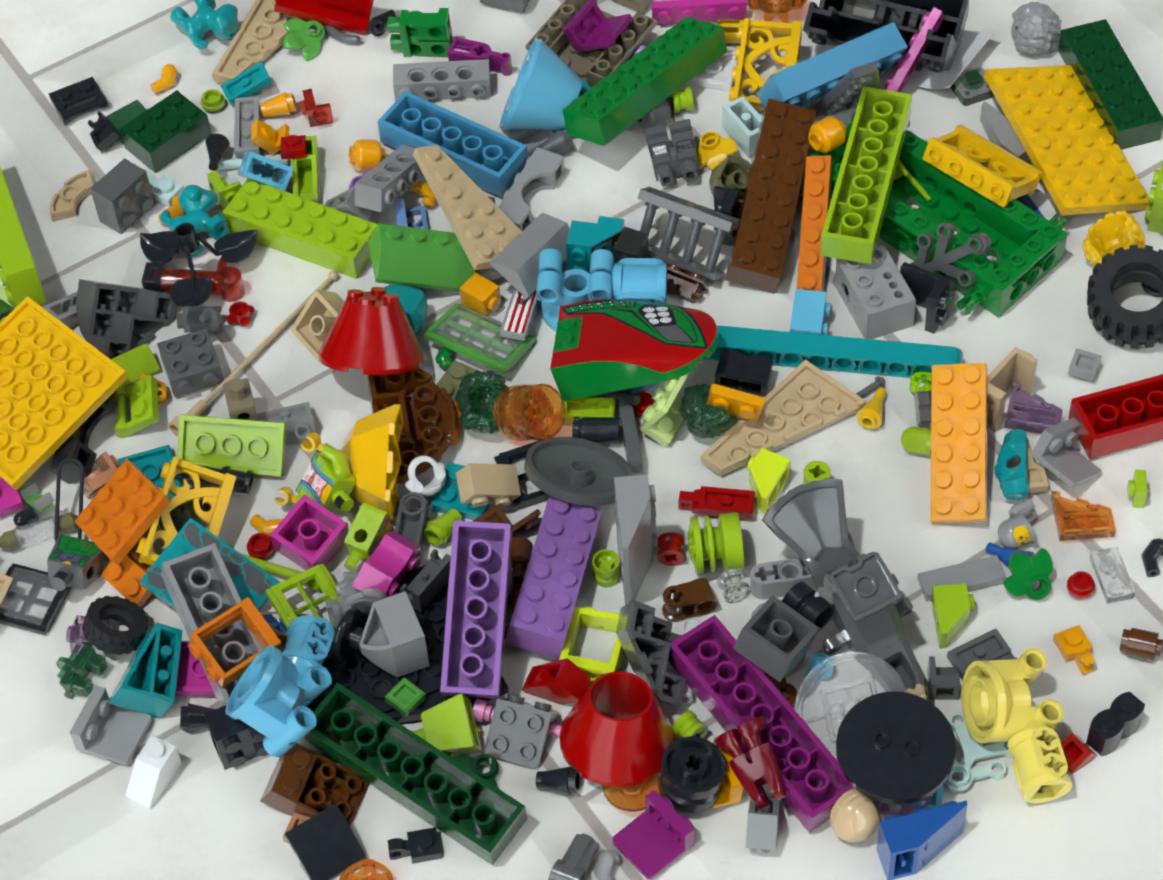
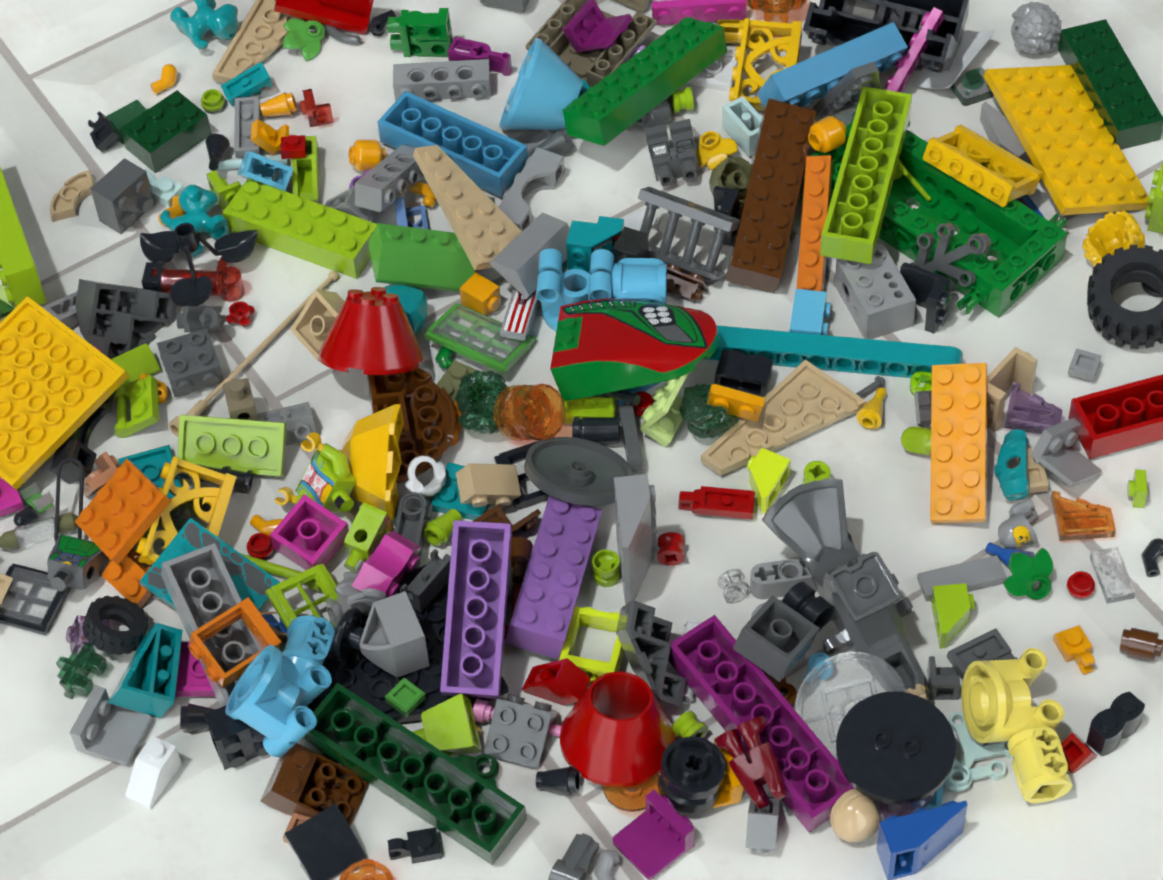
black plate [48,77,109,125] -> none
reddish brown piece [662,578,718,622] -> none
lime wheel [687,512,744,575] -> none

